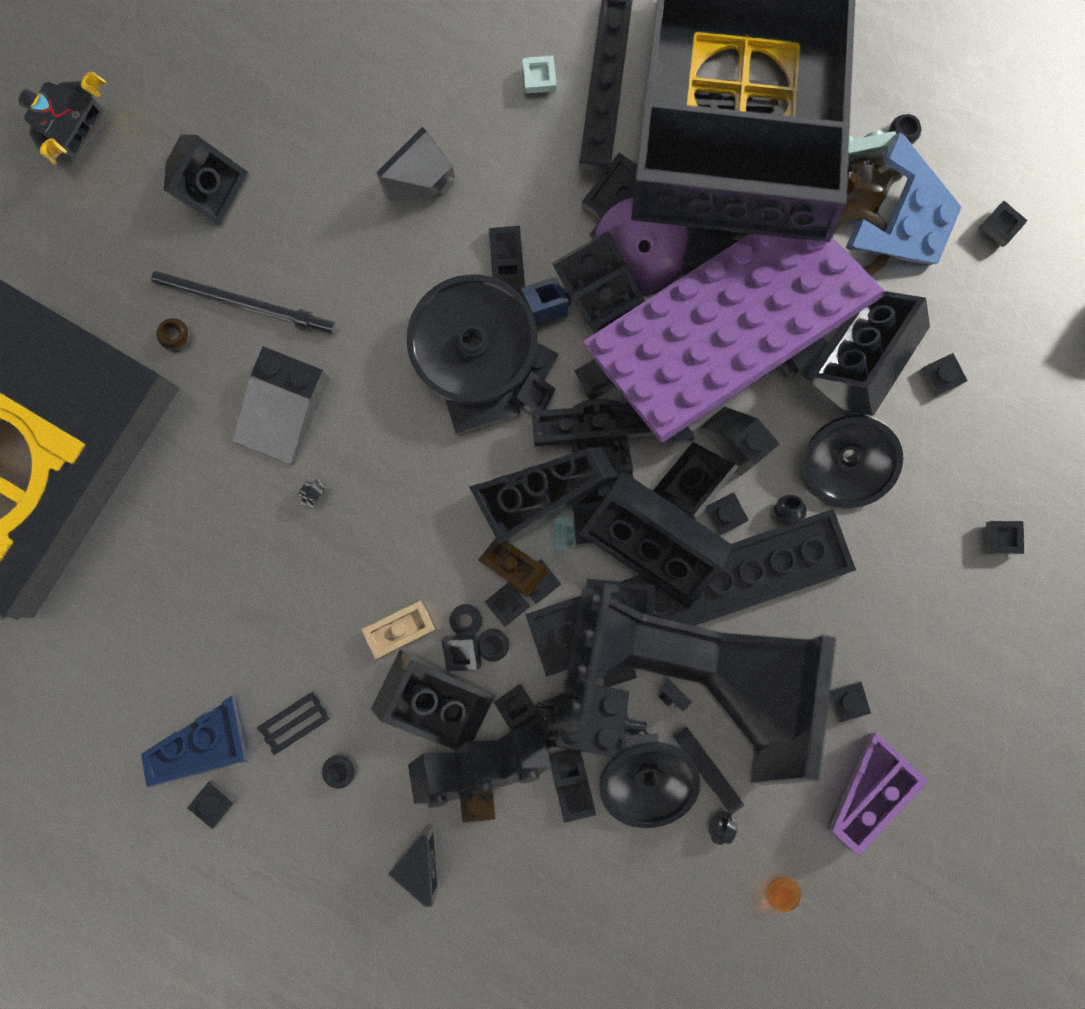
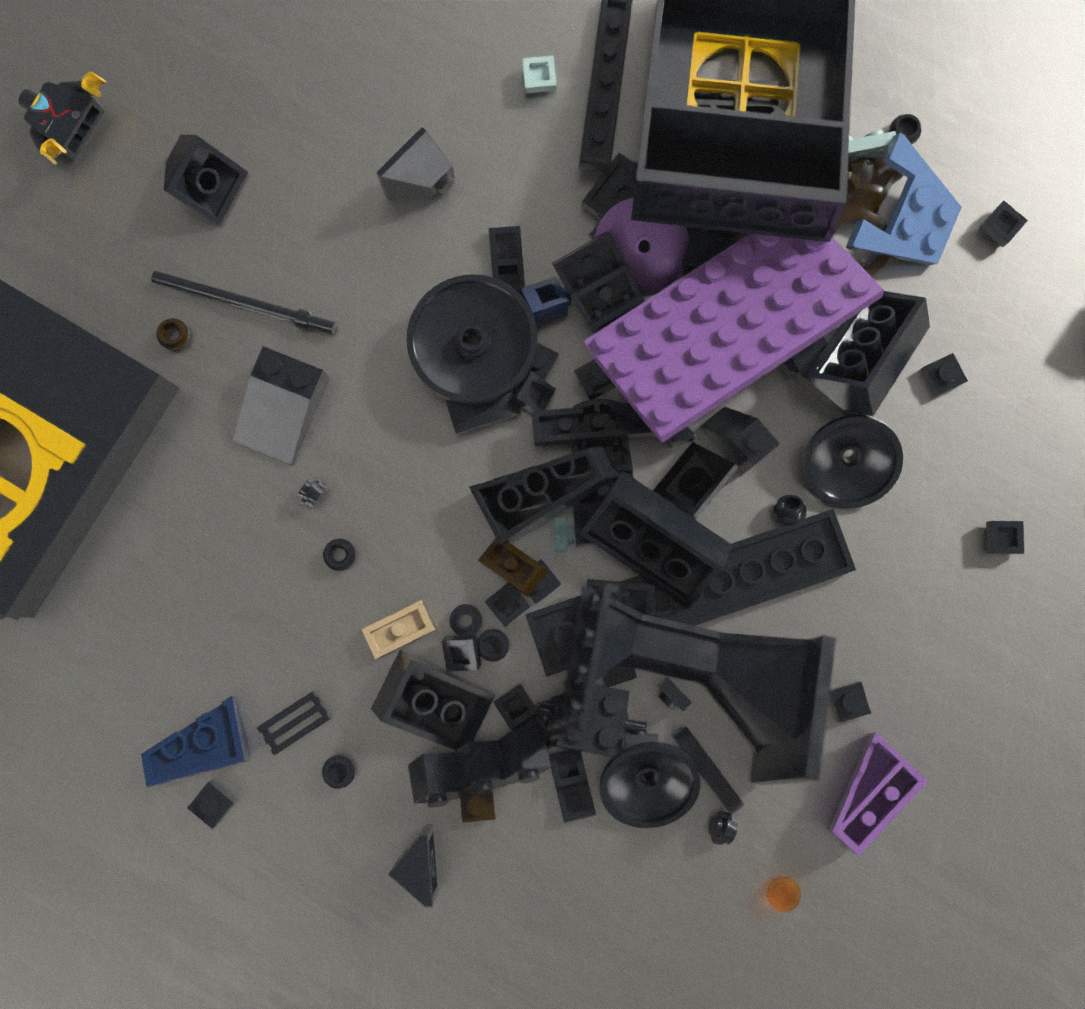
black plate [705,492,749,536] -> none
none -> black plate [323,539,356,571]

